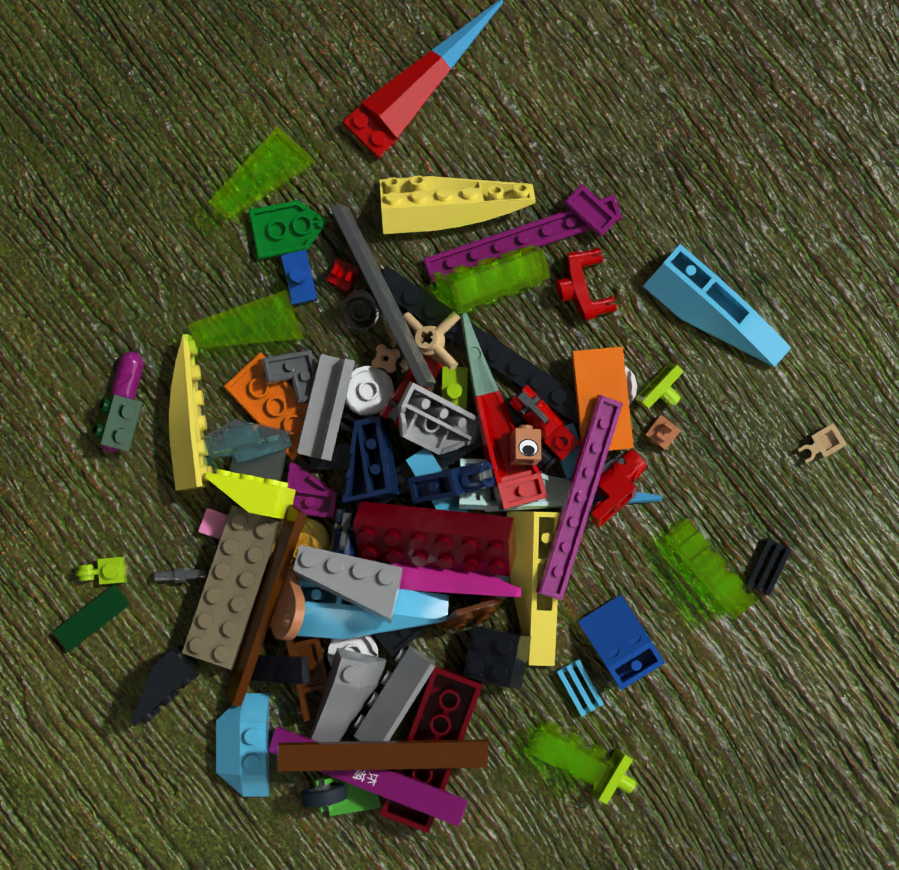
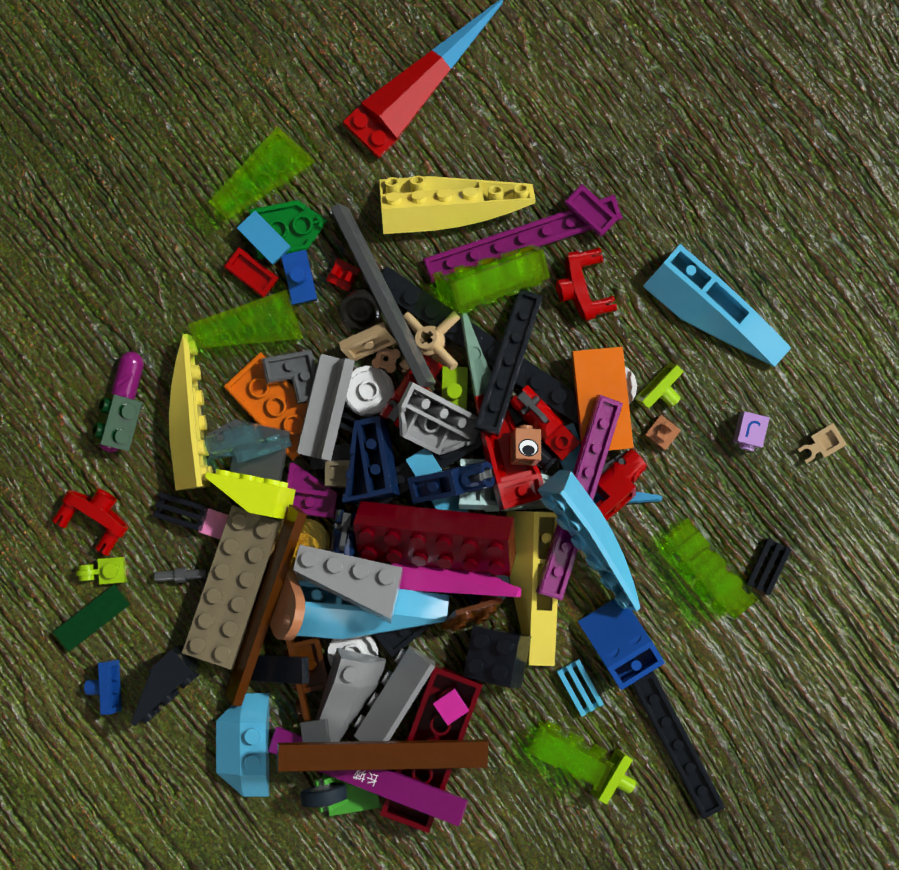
none -> red connector [52,489,128,556]
none -> blue tile [84,659,122,715]
none -> black tile [152,492,209,531]
none -> red tile [224,247,279,299]
none -> dark azure tile [237,211,291,265]
none -> dark grey tile [300,719,330,742]
none -> dark tan tile [325,460,350,488]
none -> tan plate [339,322,397,361]
none -> dark pink tile [433,688,469,726]
none -> black tile [473,288,543,437]
none -> medium azure wedge [538,470,641,611]
none -> black tile [631,671,726,820]
none -> lavender brick [733,411,770,452]

